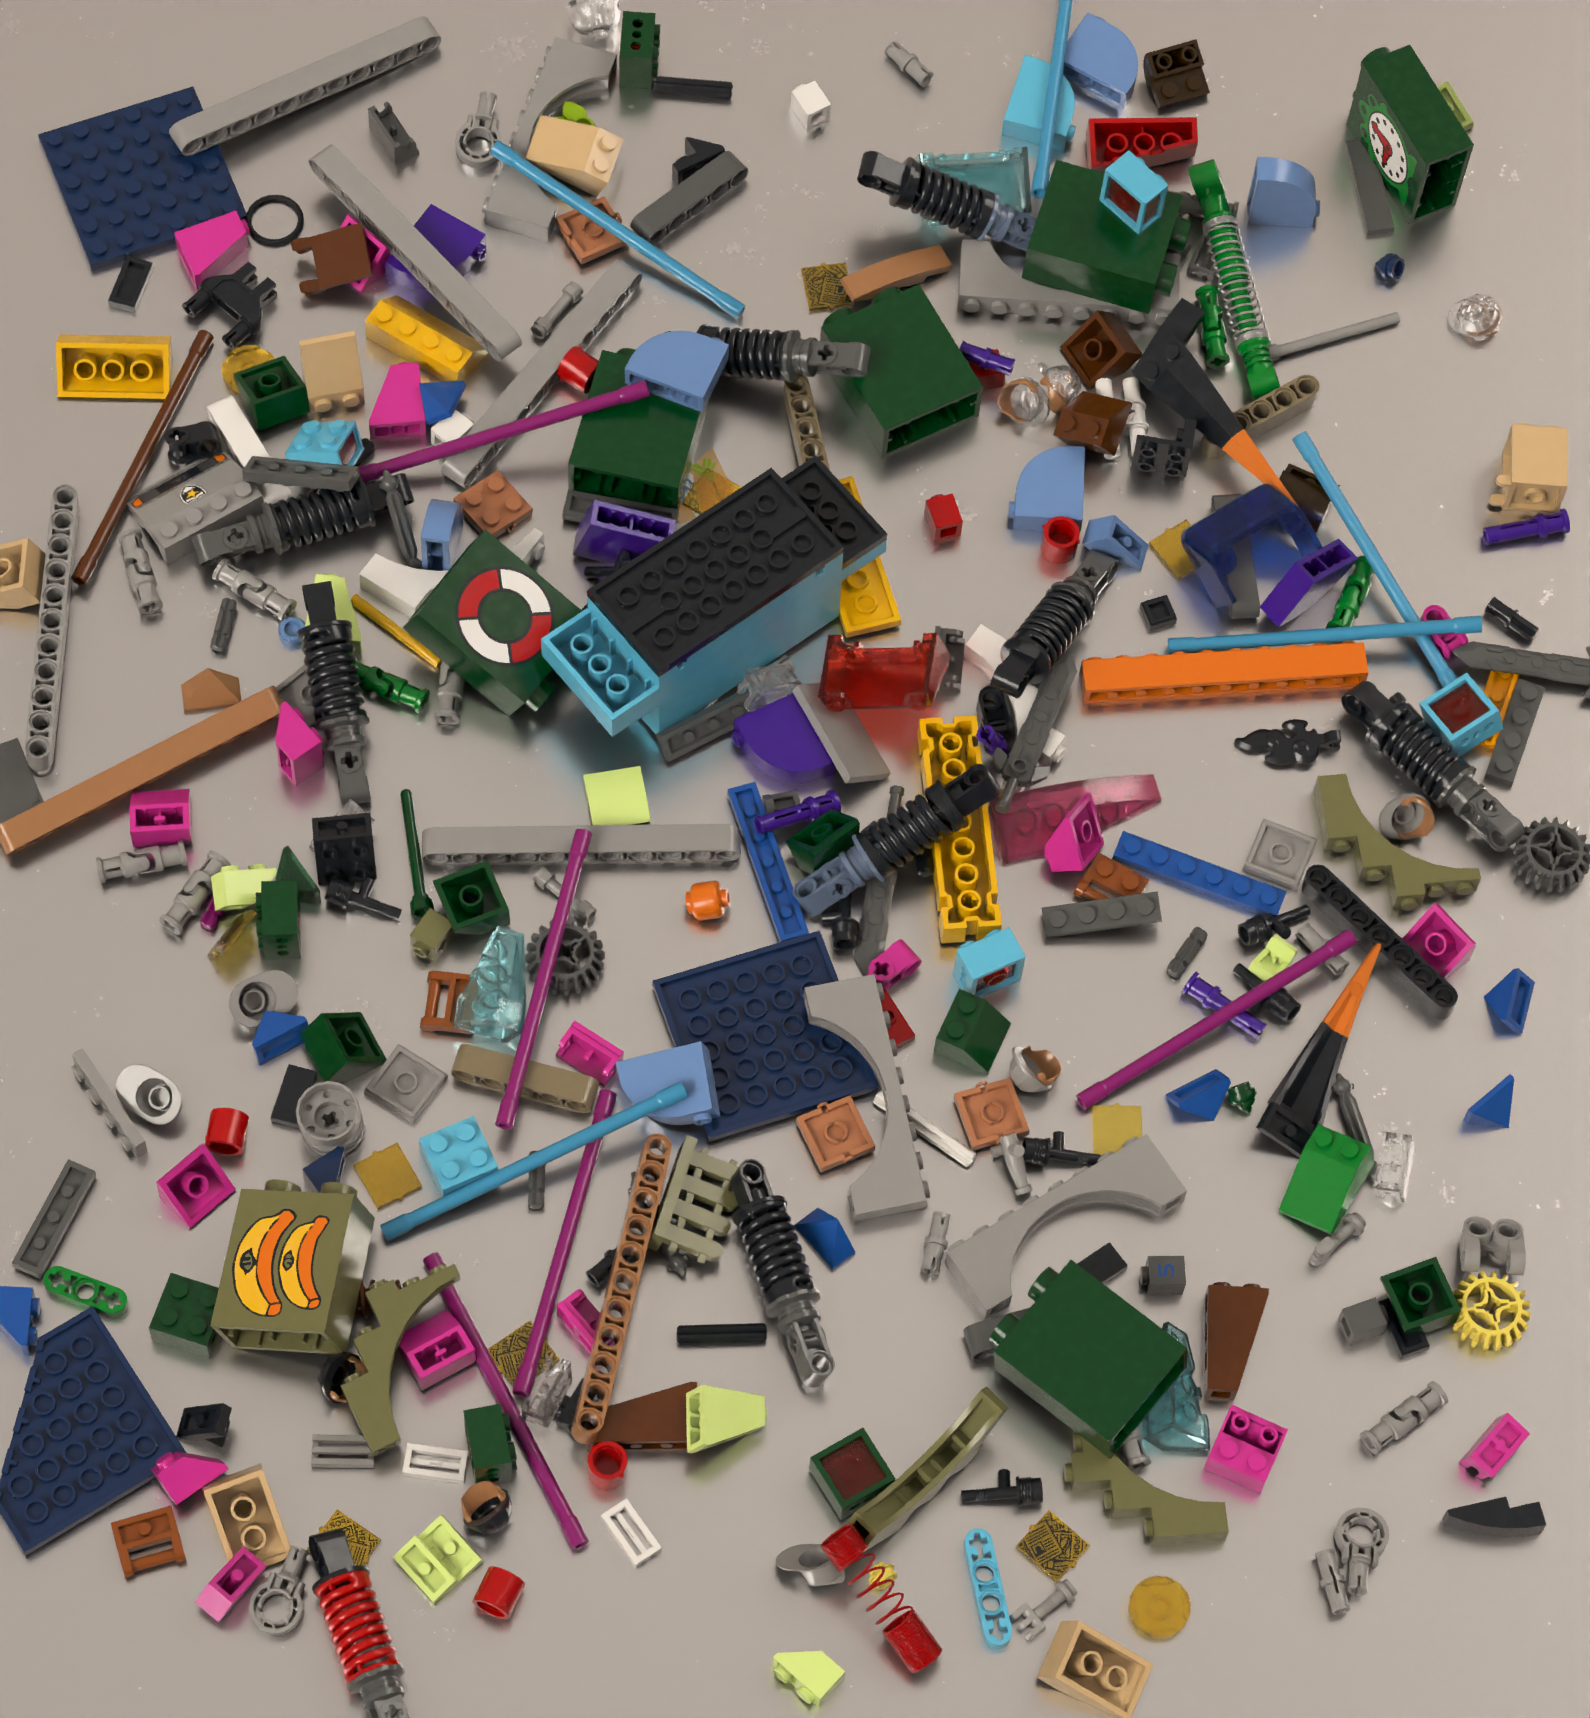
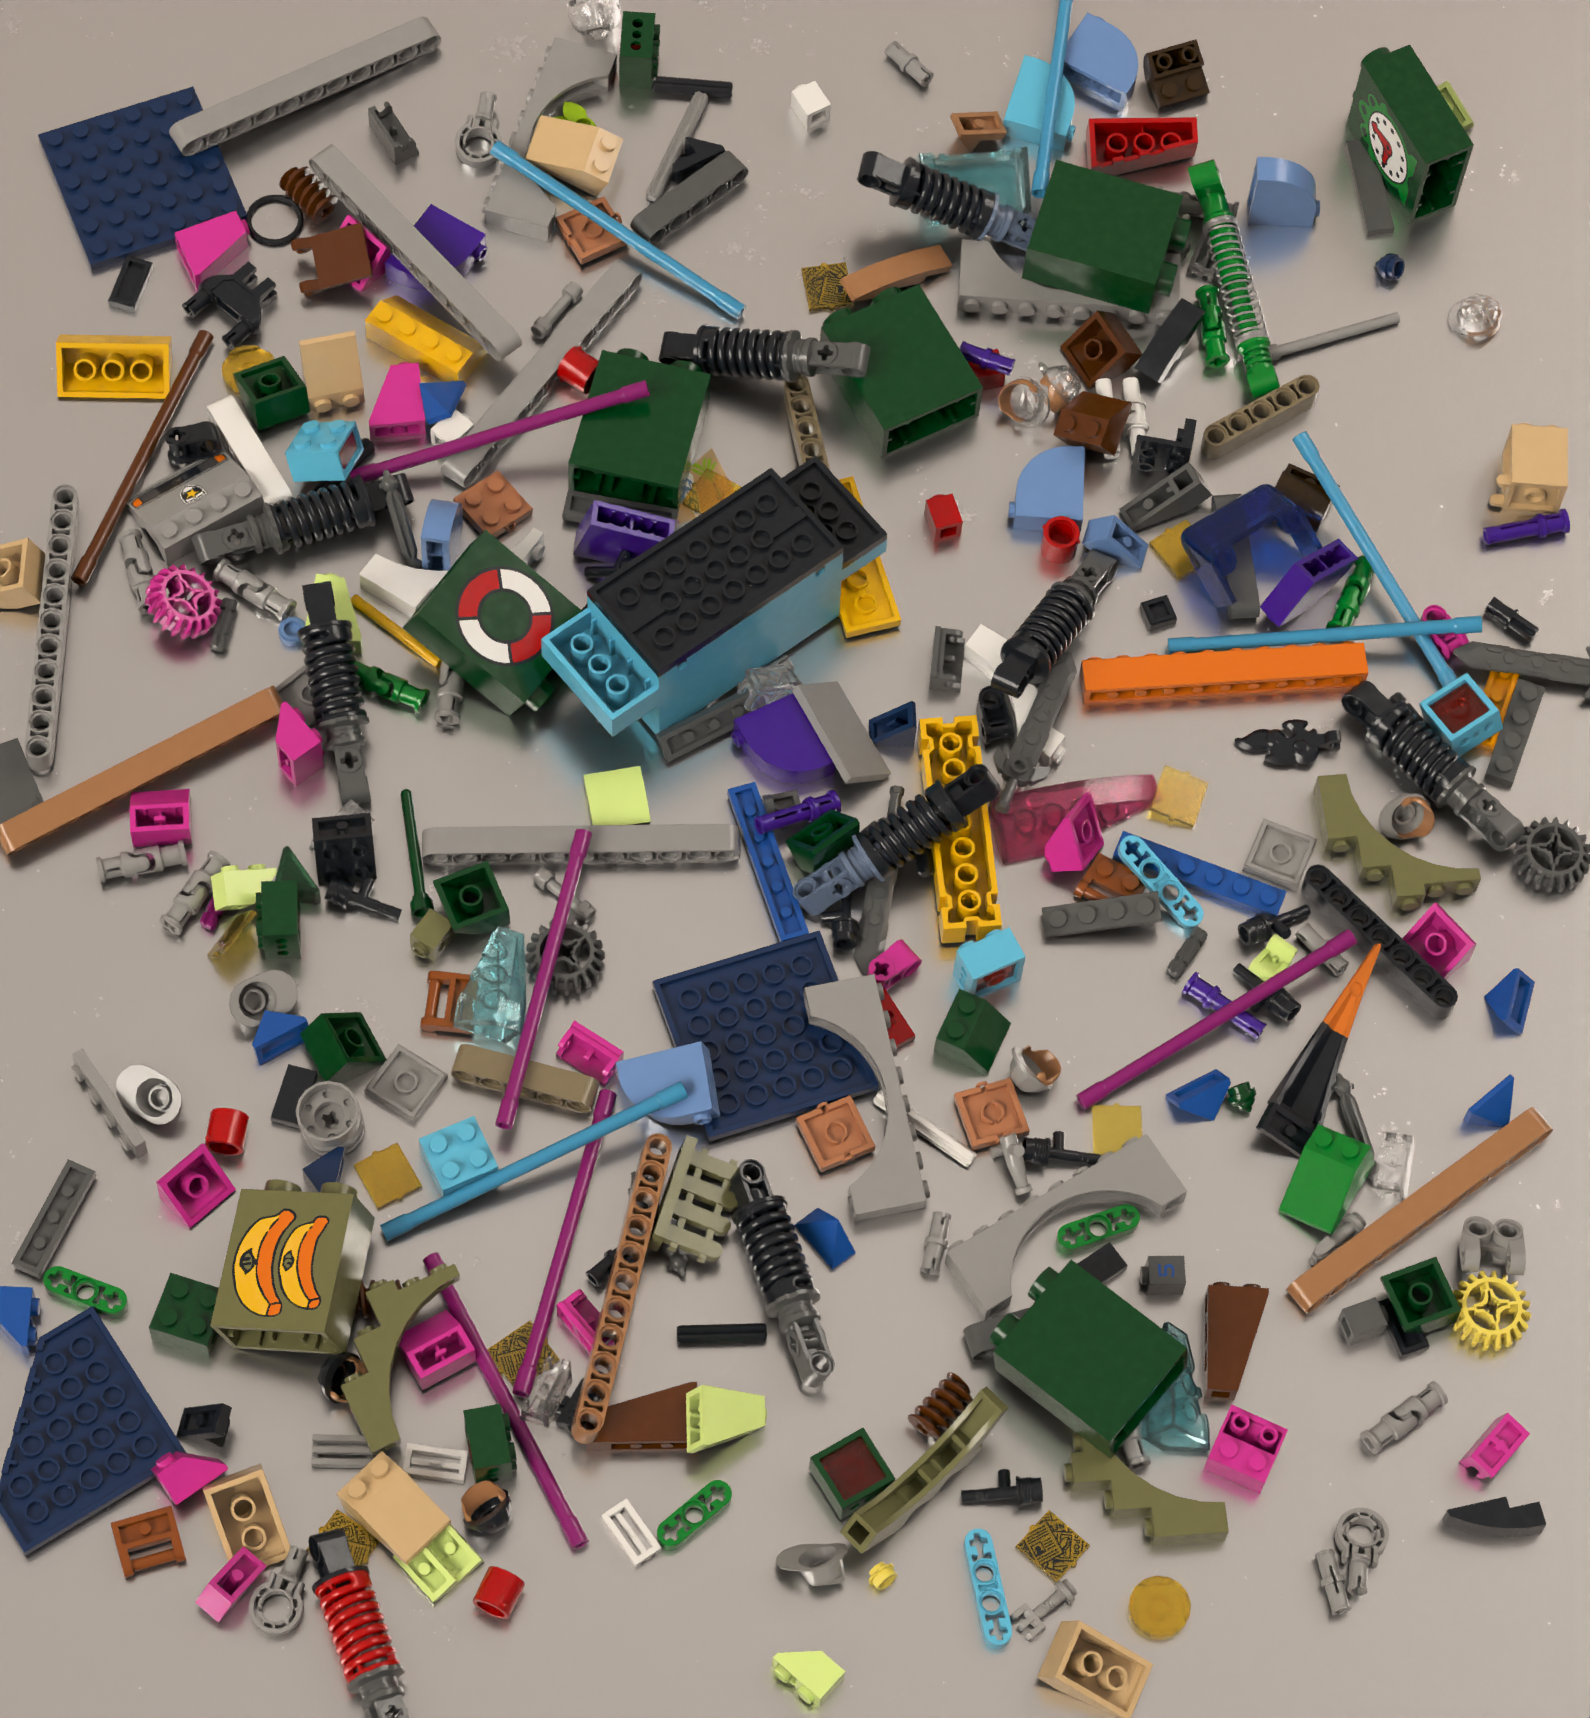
medium nougat slope [181,668,241,713] -> none
dark grey plate [242,456,360,492] -> none
dark grey axle [528,1151,545,1209] -> none
red piece [587,1441,628,1491] -> none
medium blue brick [625,331,729,412] -> none
orange head [685,881,730,921] -> none
clear red windscreen [818,633,950,712] -> none
red piece [821,1524,943,1673] -> none
dark purple pin [976,725,1012,758] -> none
medium azure piece [1099,151,1169,235] -> none
black plate [1132,333,1298,509] -> none
none -> dark pink gear [144,564,222,640]
none -> reddish brown piece [279,166,338,225]
none -> tan slope [336,1451,451,1565]
none -> light grey axle [646,91,708,202]
none -> green beam [657,1480,732,1551]
none -> dark blue slope [869,701,917,747]
none -> reddish brown piece [908,1372,973,1439]
none -> medium nougat slope [950,111,1007,153]
none -> green beam [1056,1204,1140,1254]
none -> medium azure beam [1117,835,1204,929]
none -> dark grey slope [1119,462,1212,532]
none -> clear yellow piece [1149,765,1209,828]
none -> medium nougat beam [1286,1107,1553,1314]

